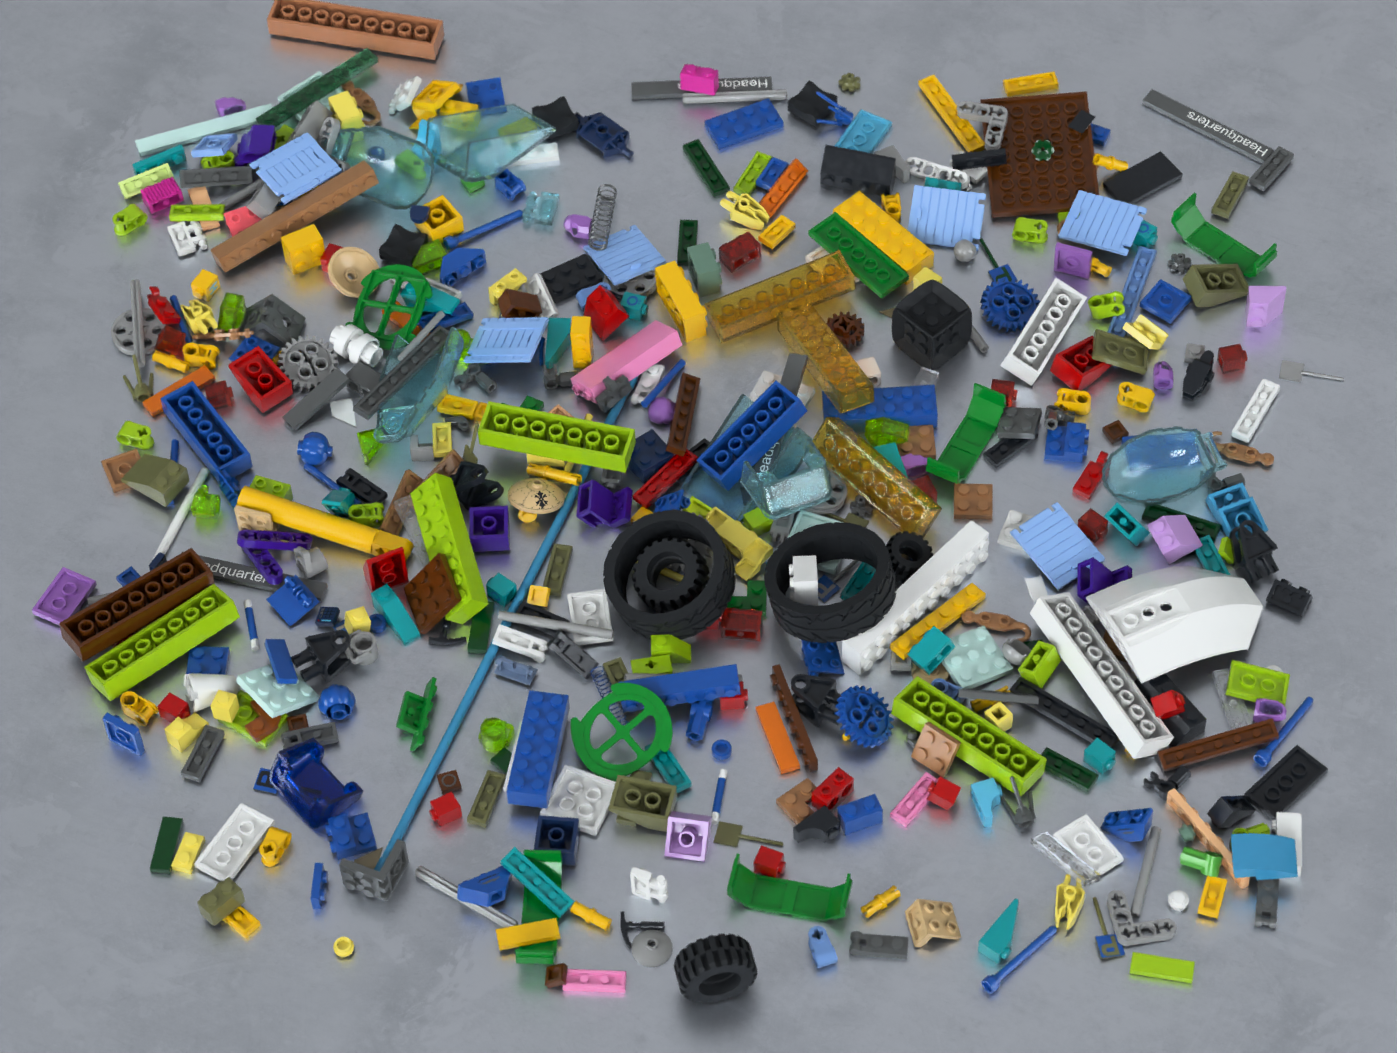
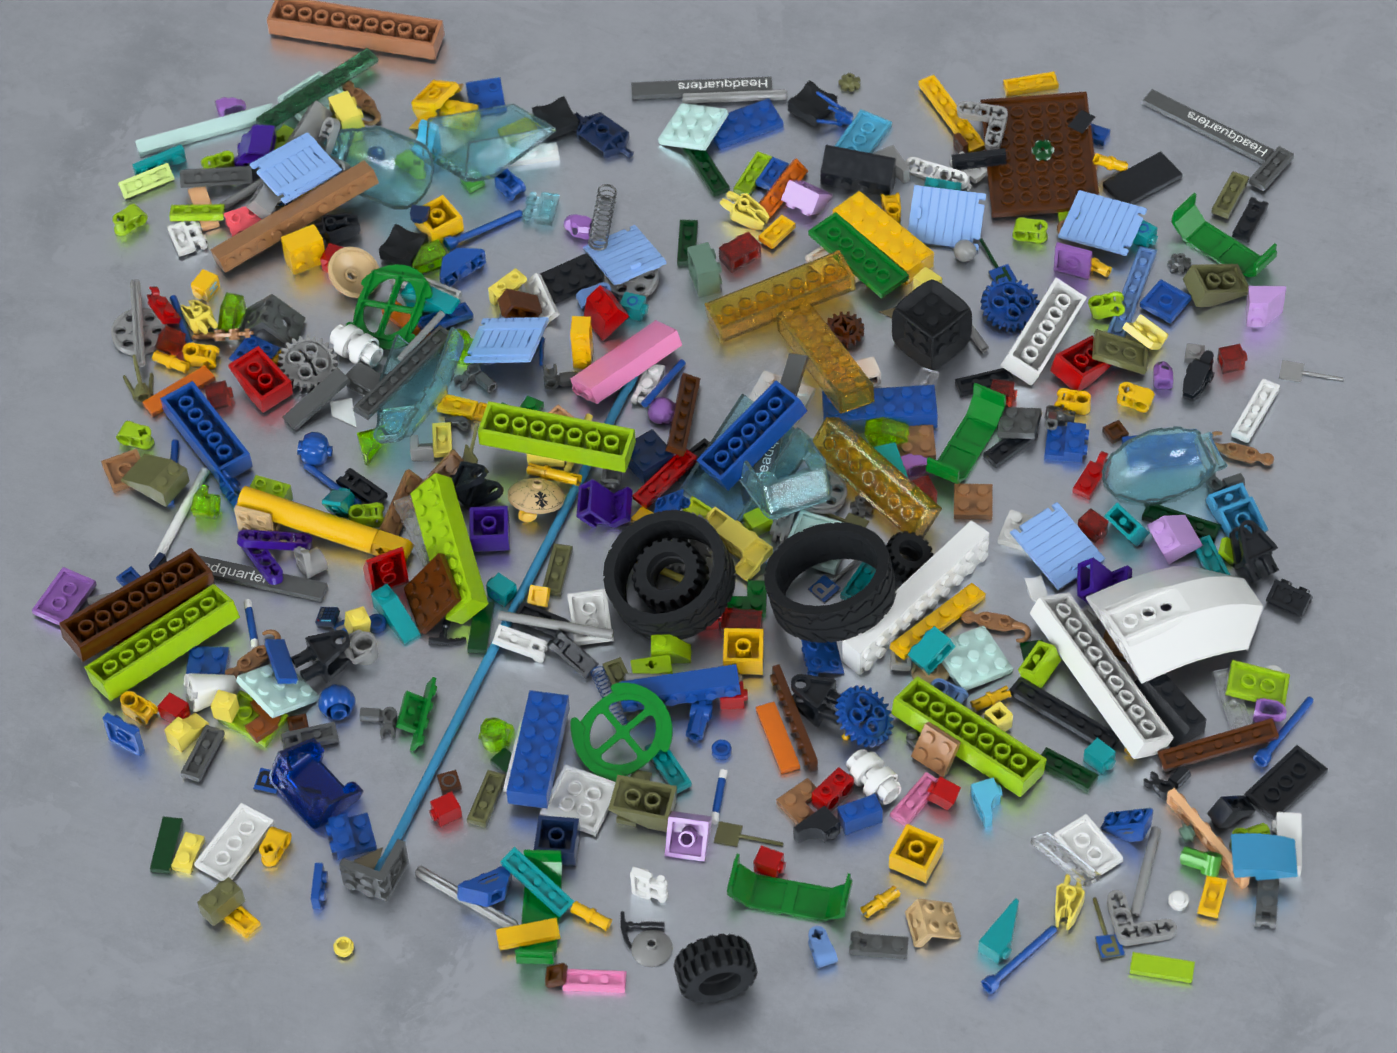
dark pink brick [141,177,184,214] -> none
light blue tile [191,133,238,158] -> none
blue hinge [266,575,320,627] -> none
white plate [388,76,422,114] -> none
sand blue hinge [494,656,538,686] -> none
teal slope [545,318,571,369] -> none
dark grey hinge [595,375,632,413] -> none
yellow brick [655,260,708,343] -> none
dark pink brick [680,64,719,96] -> none
white brick [789,555,818,606] -> none
dark grey tile [957,688,1039,704] -> none
dark grey plant [1000,776,1036,828] -> none
light grey hair [1002,638,1031,666] -> none
red brick [1150,690,1185,720] -> none
none -> medium nougat piece [225,629,281,678]
none -> black hinge [309,213,361,244]
none -> dark grey bar [359,707,398,740]
none -> light aqua plate [658,103,728,151]
none -> yellow brick [723,628,764,675]
none -> lavender slope [781,180,833,216]
none -> white piece [846,749,901,805]
none -> yellow brick [889,824,944,883]
none -> reddish brown tile [953,133,968,153]
none -> black tile [955,368,1014,397]
none -> black plate [1232,197,1269,243]

